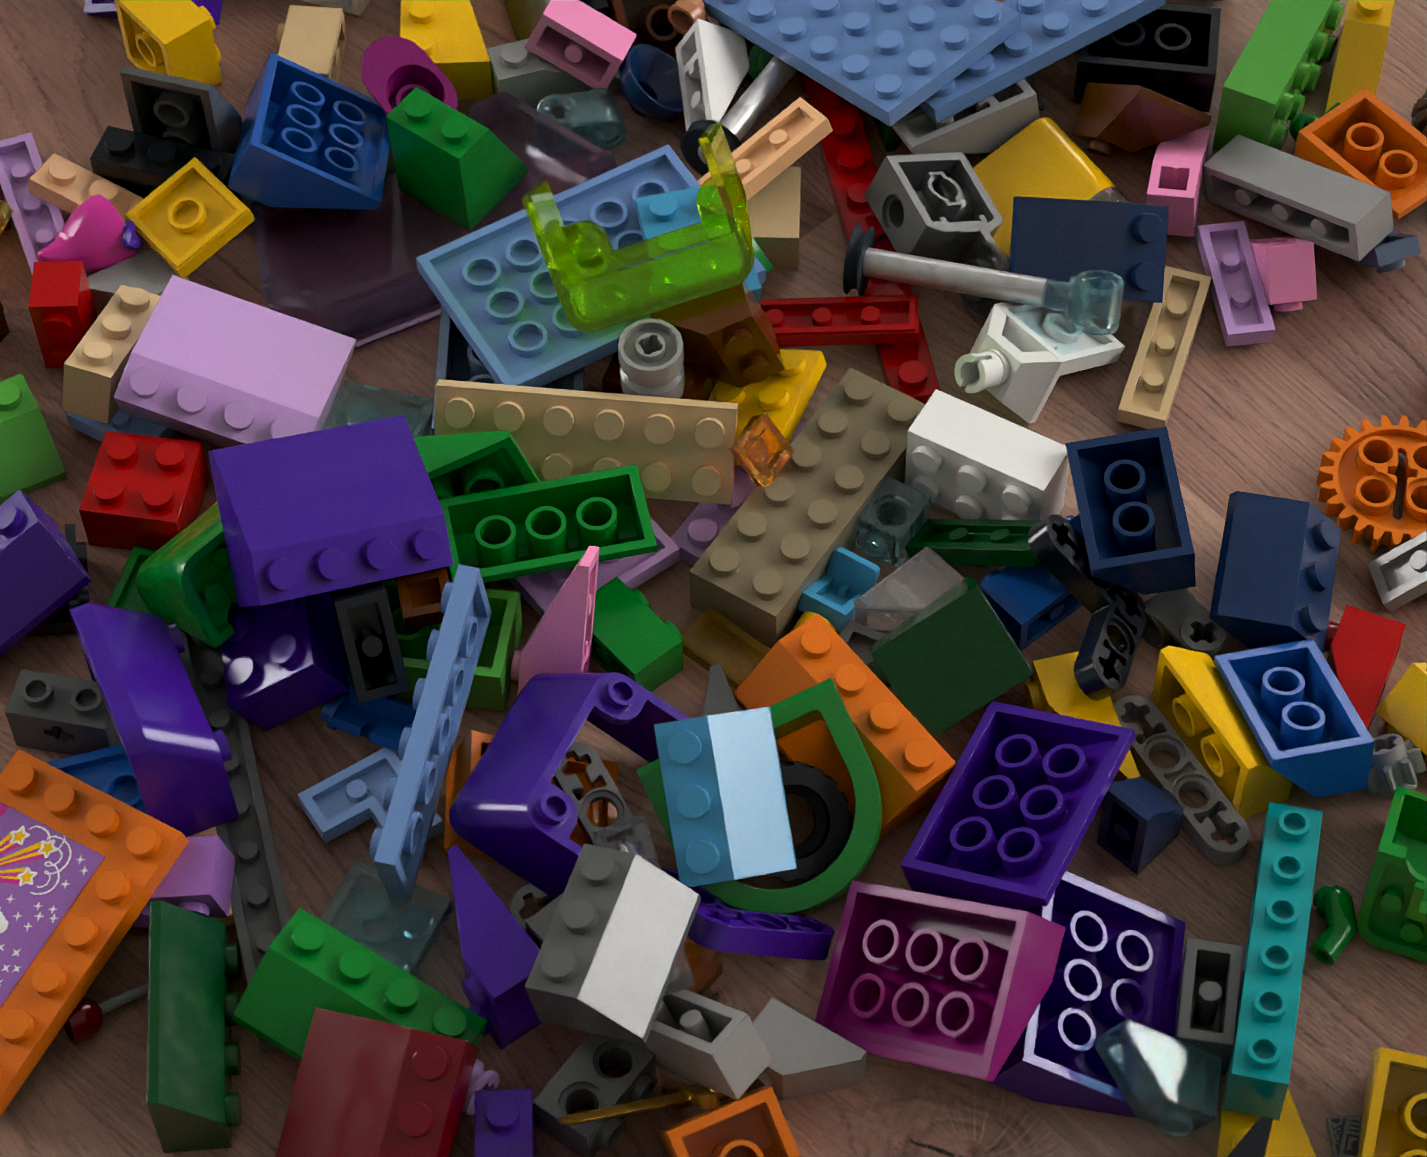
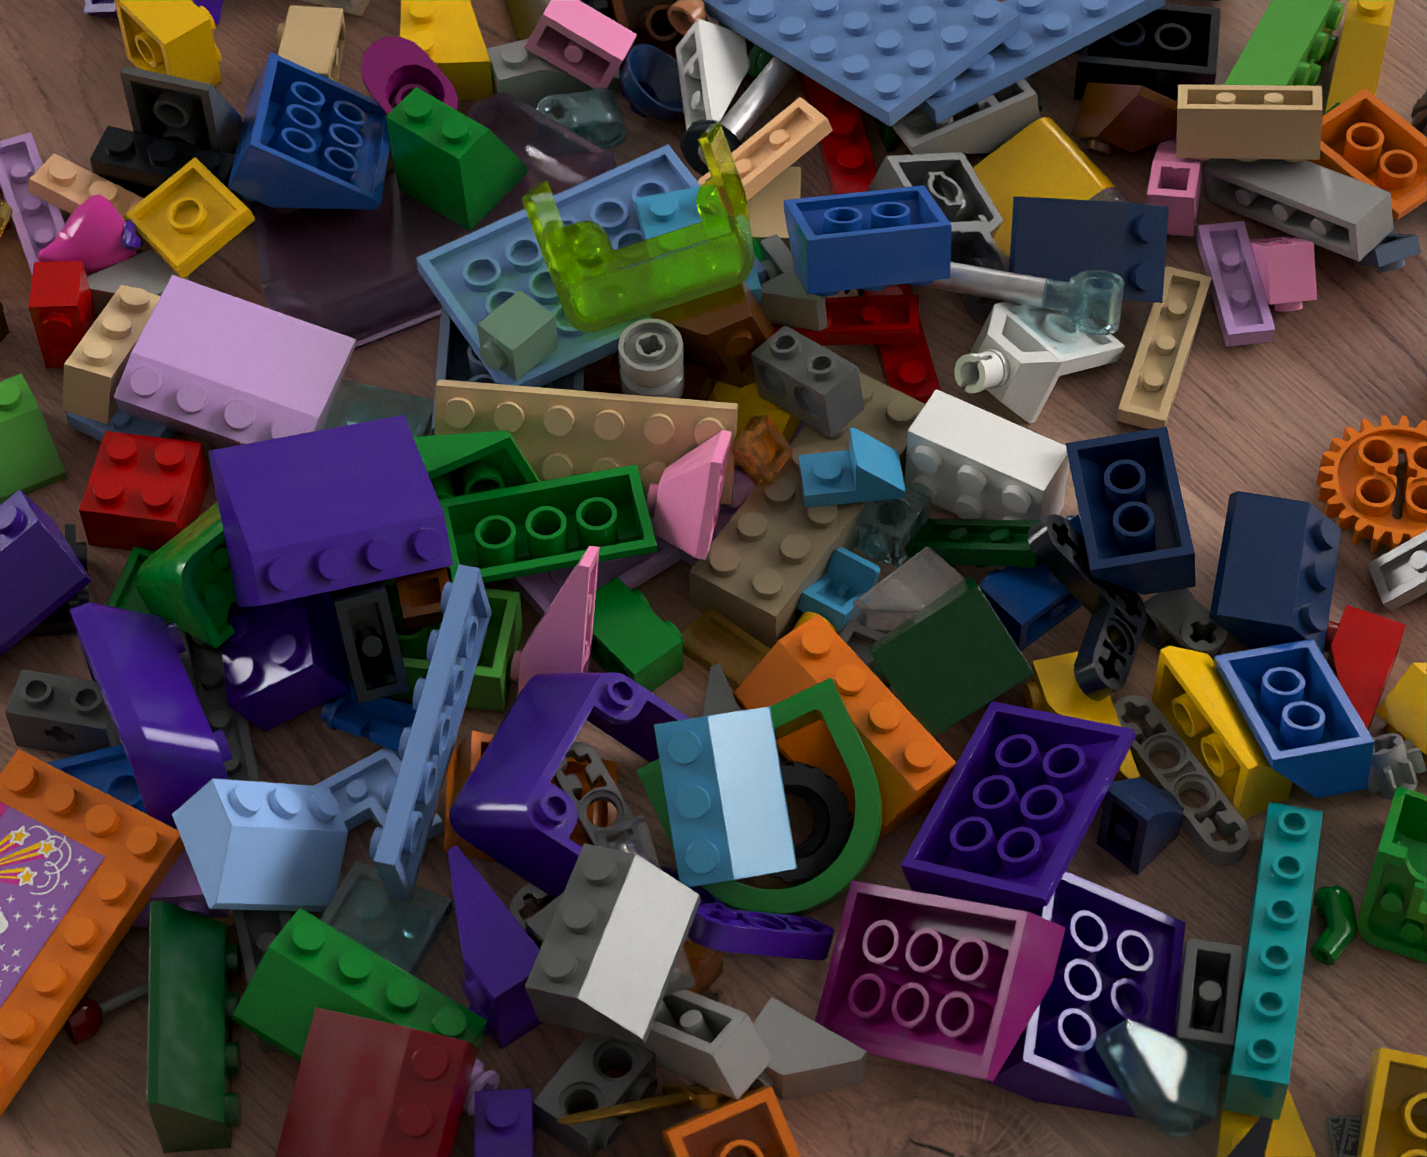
none -> light blue slope [172,779,348,912]
none -> sand green brick [477,290,558,382]
none -> bright pink slope [646,430,732,560]
none -> dark grey brick [751,325,864,438]
none -> light grey slope [758,233,828,331]
none -> blue slope [784,185,952,297]
none -> dark azure slope [798,428,906,508]
none -> tan brick [1176,84,1323,163]

